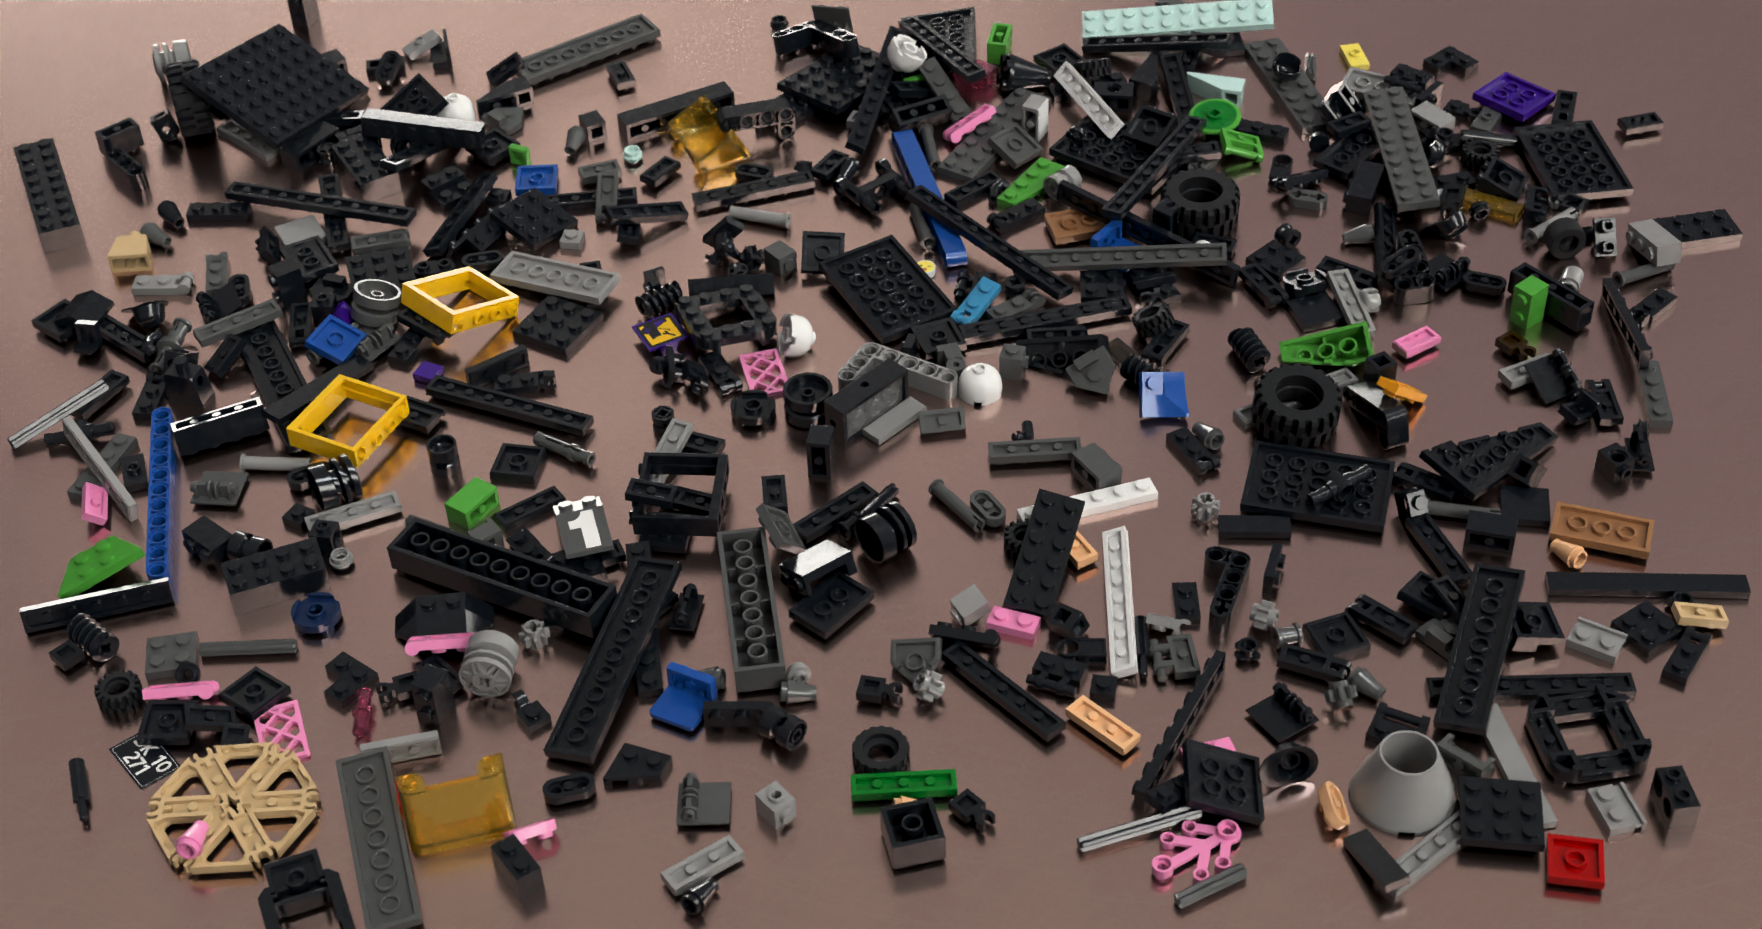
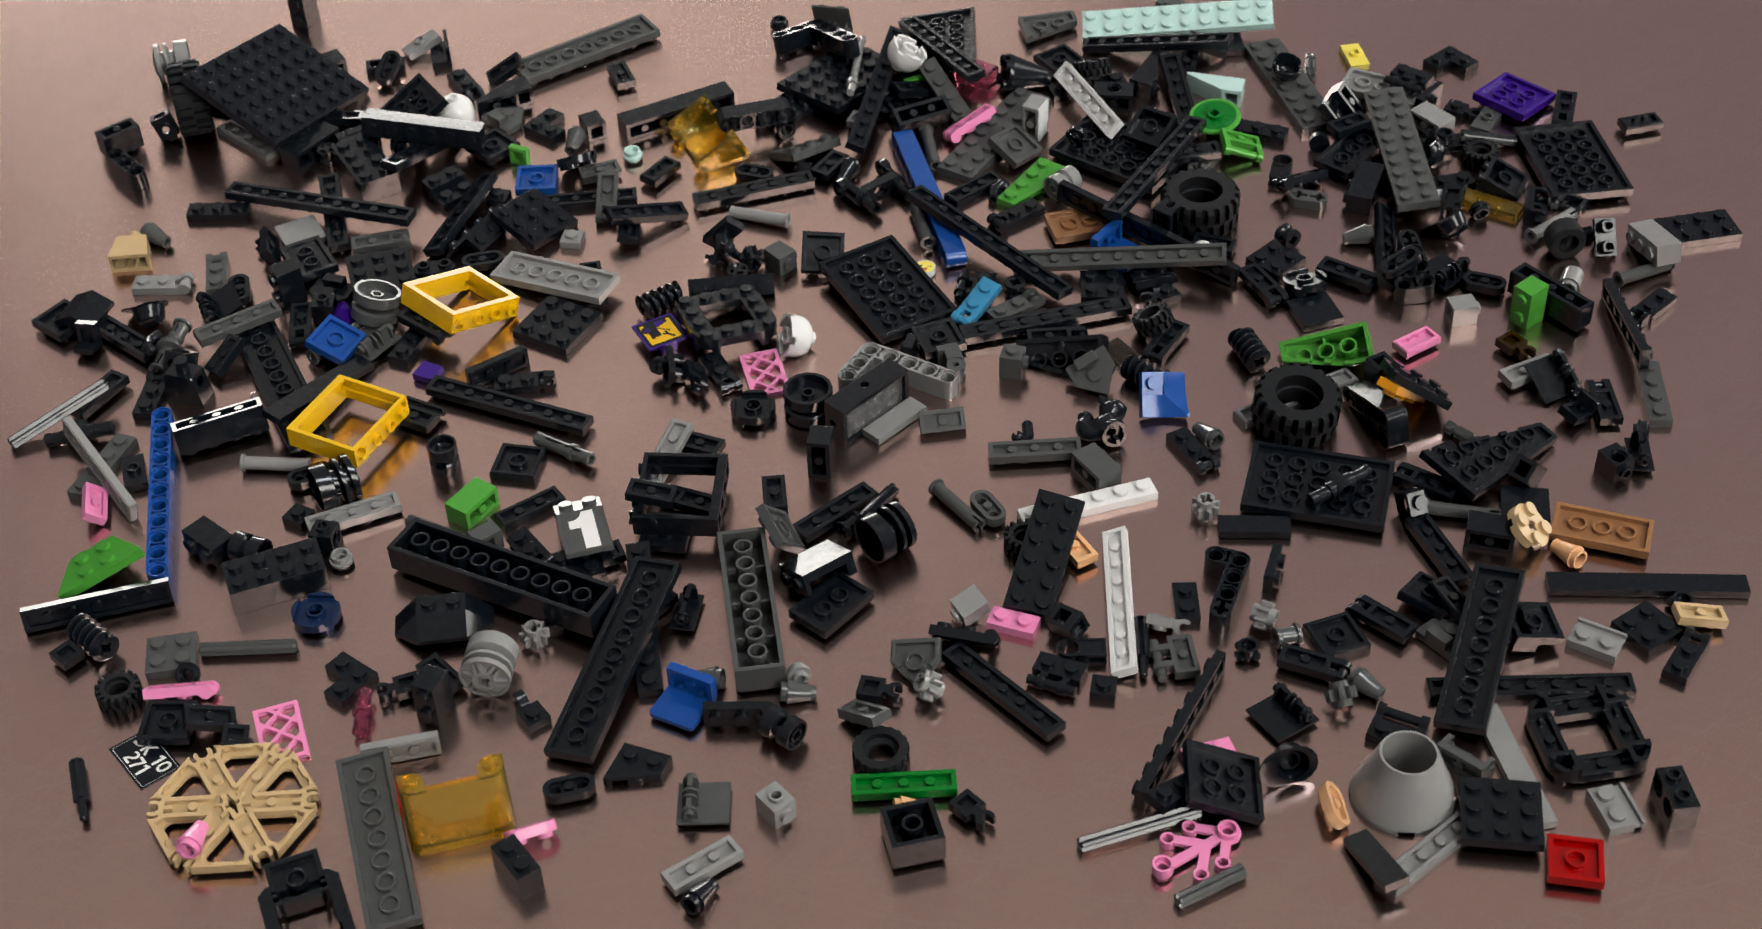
black brick [13,138,86,254] -> none
black cone [157,200,185,228] -> none
dark grey hinge [190,471,249,506] -> none
black plate [218,666,291,721] -> none
bright pink plate [404,632,476,656] -> none
black bracket [643,266,666,293] -> none
black wheel [651,405,674,437] -> none
white cylinder [958,363,1002,406] -> none
bright green brick [987,23,1013,65] -> none
light nougat plate [1065,695,1141,756] -> none
light grey plate [1327,269,1381,336] -> none
none -> black hinge [447,68,485,102]
none -> black plate [523,107,566,145]
none -> black plate [556,150,597,171]
none -> dark grey wing [769,134,841,162]
none -> dark grey plate [837,699,892,728]
none -> light grey bar [846,36,866,96]
none -> dark grey wing [1018,10,1077,43]
none -> black animal [1076,395,1127,447]
none -> black plate [1379,358,1453,411]
none -> dark grey axle [1443,420,1481,441]
none -> light grey brick [1444,293,1481,327]
none -> tan plate [1507,501,1552,550]

